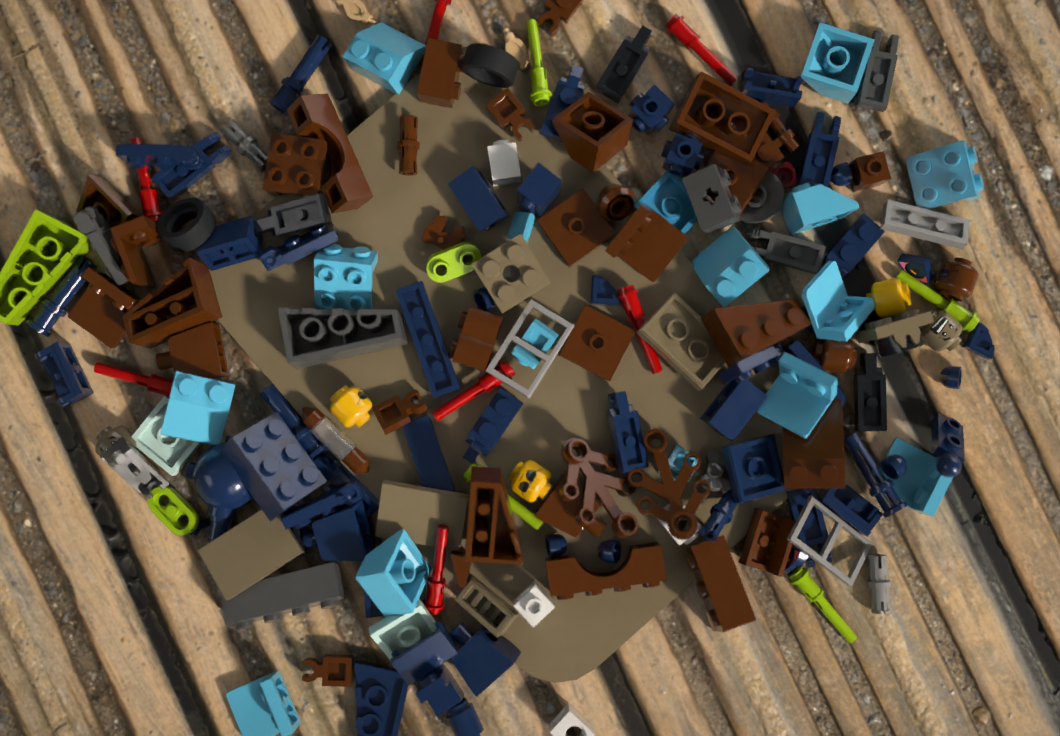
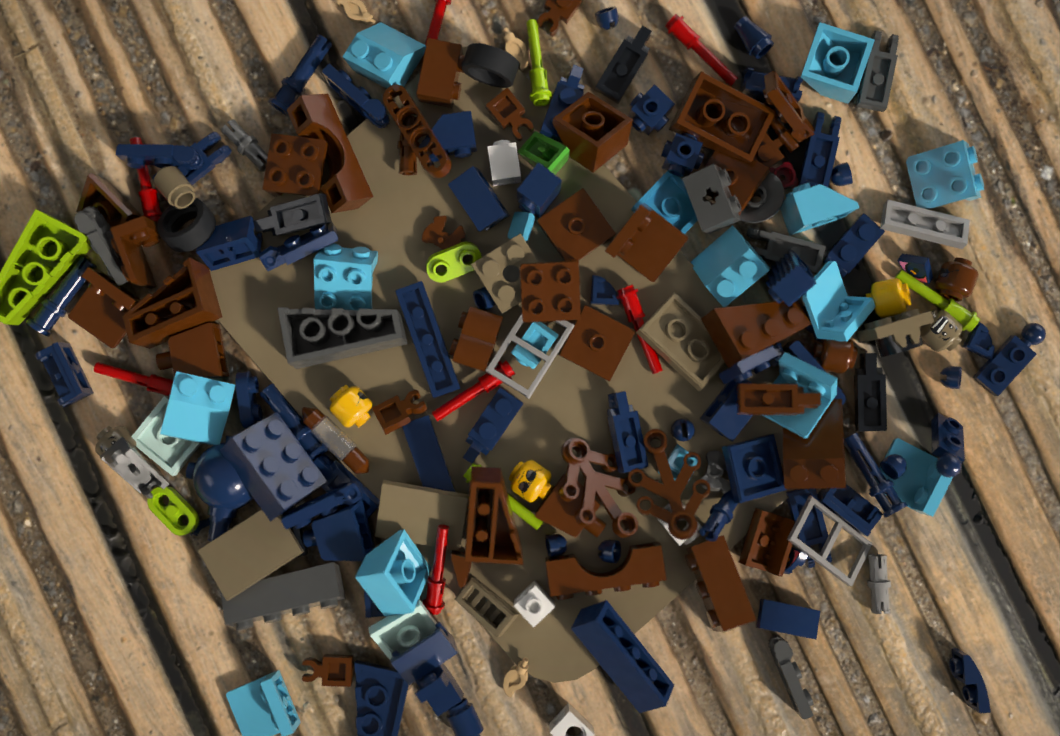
dark blue torso [450,621,521,697] -> none
reddish brown cone [598,184,636,222] -> none
lime pin [788,565,857,643] -> none
reddish brown brick [849,151,891,192] -> none
none -> dark tan brick [154,166,195,209]
none -> dark blue plate [235,371,263,429]
none -> dark blue hinge [322,64,390,129]
none -> reddish brown beam [383,84,452,178]
none -> dark blue slope [418,111,477,162]
none -> tan piece [503,658,529,697]
none -> bright green slope [517,131,570,175]
none -> reddish brown bracket [520,259,581,323]
none -> dark blue brick [571,600,674,713]
none -> dark blue hinge [595,6,619,30]
none -> dark blue hinge [671,419,695,441]
none -> dark blue cone [734,16,774,59]
none -> reddish brown hinge [736,384,821,416]
none -> dark blue slope [756,599,820,639]
none -> reddish brown hinge [763,71,814,142]
none -> dark blue brick [765,250,817,307]
none -> dark grey hinge [768,635,814,720]
none -> dark blue slope [949,648,991,713]
none -> dark blue plate [973,323,1046,396]

